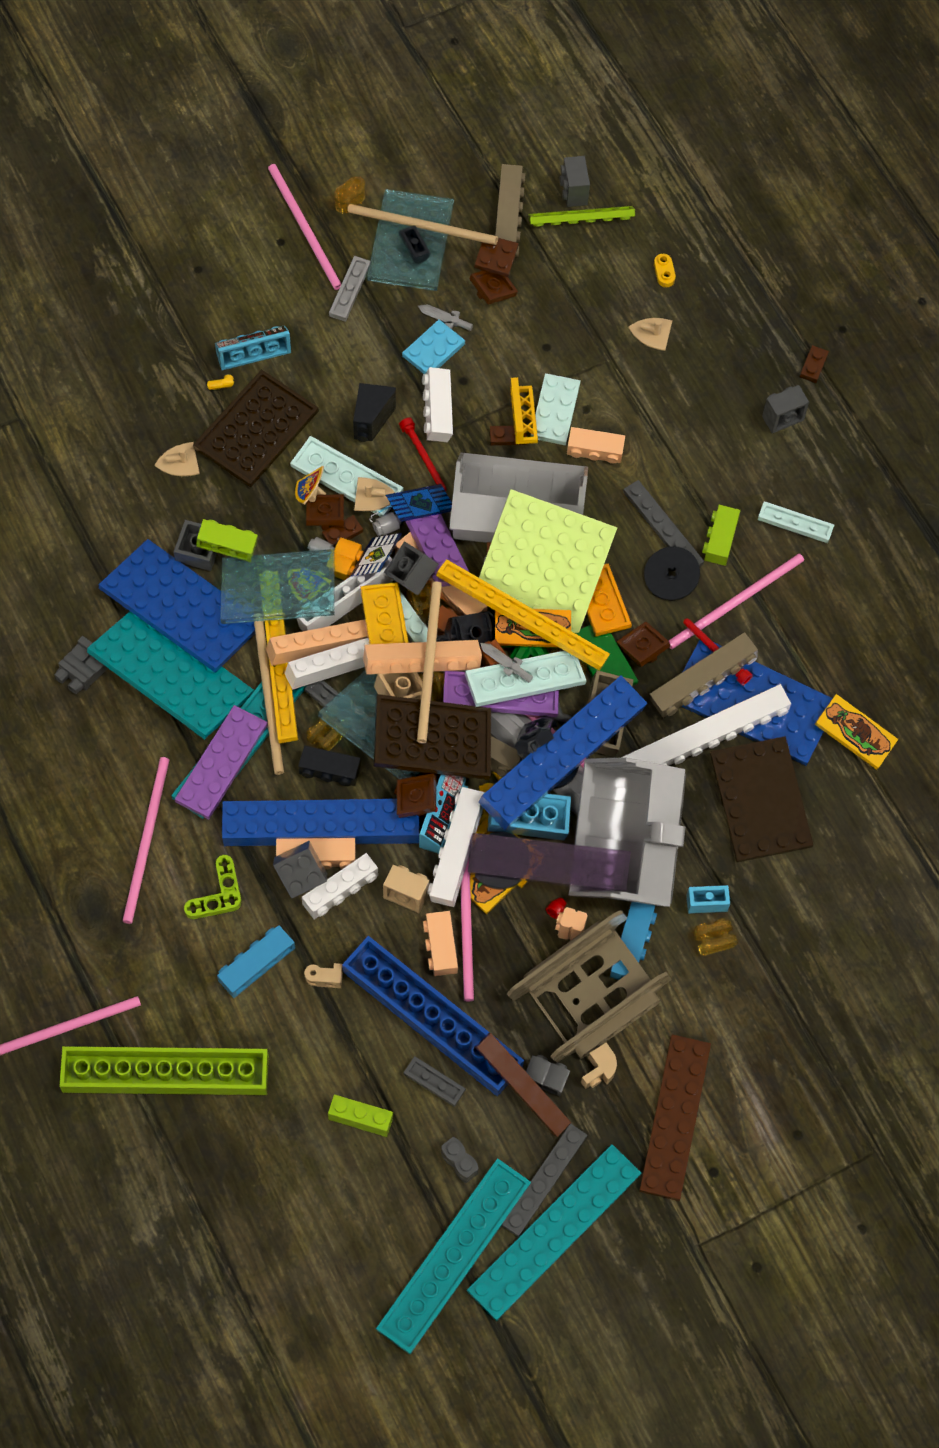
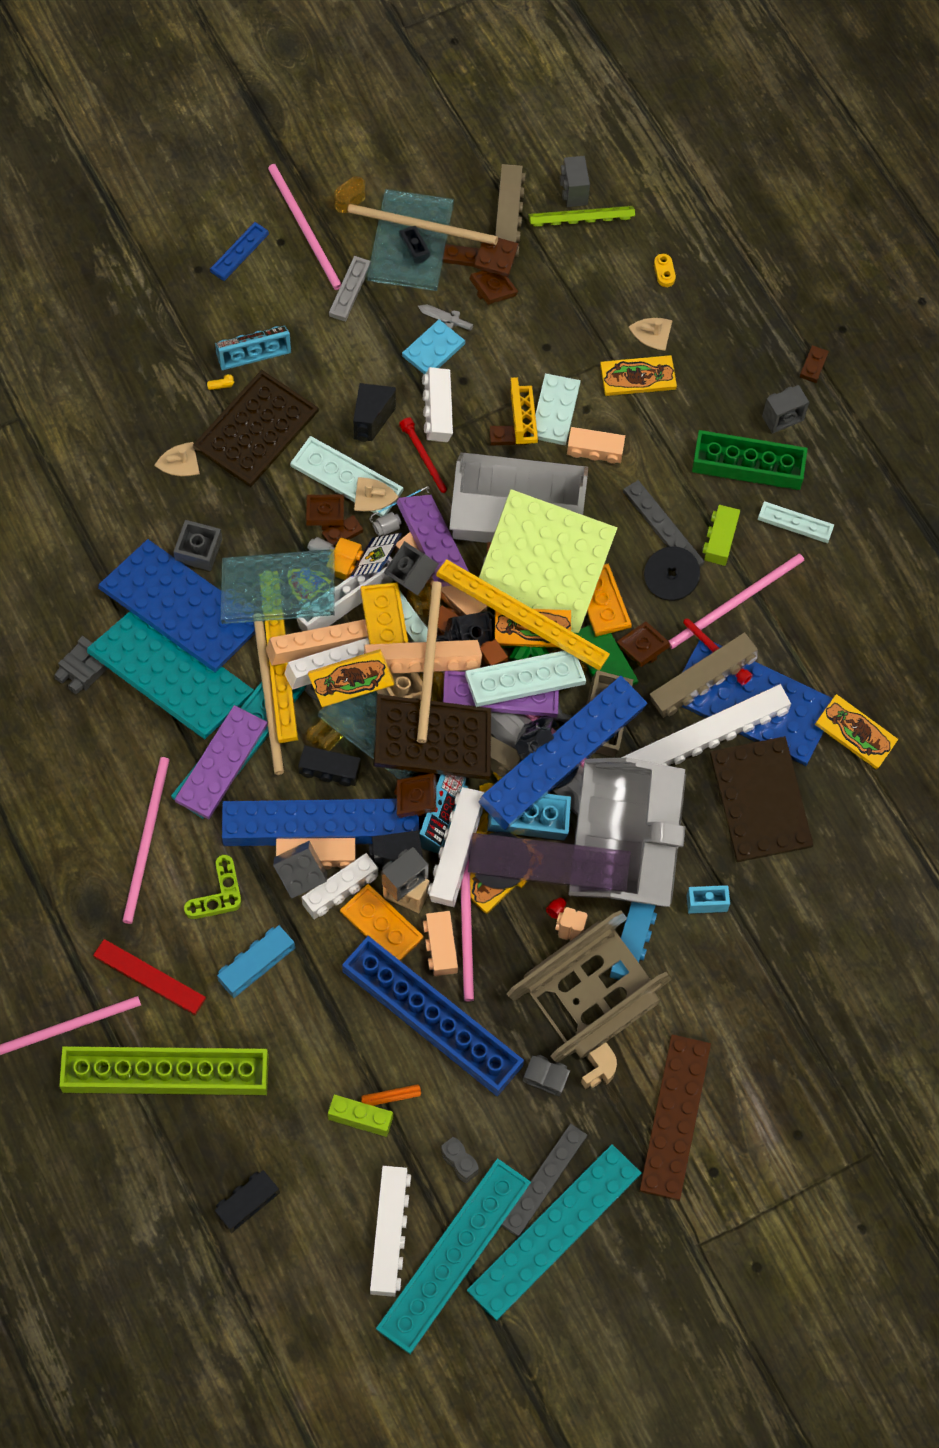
lime brick [196,519,258,562] -> none
shield [295,466,326,504] -> none
tan leg [304,963,343,988] -> none
clear blue sticker [386,484,452,522] -> none
dark grey plate [403,1056,466,1107] -> none
reddish brown tile [475,1033,571,1137] -> none
light grey sword [480,643,533,683] -> none
clear yellow brick [693,918,738,955] -> none
none -> red tile [93,939,206,1016]
none -> blue tile [210,222,269,281]
none -> black brick [215,1170,280,1234]
none -> tile [308,649,394,707]
none -> light orange tile [340,884,424,961]
none -> orange axle [361,1084,421,1106]
none -> black slope [368,830,423,870]
none -> white brick [370,1166,411,1297]
none -> dark grey brick [382,847,428,902]
none -> reddish brown plate [443,244,480,267]
none -> tile [600,355,677,396]
none -> green brick [692,430,808,490]

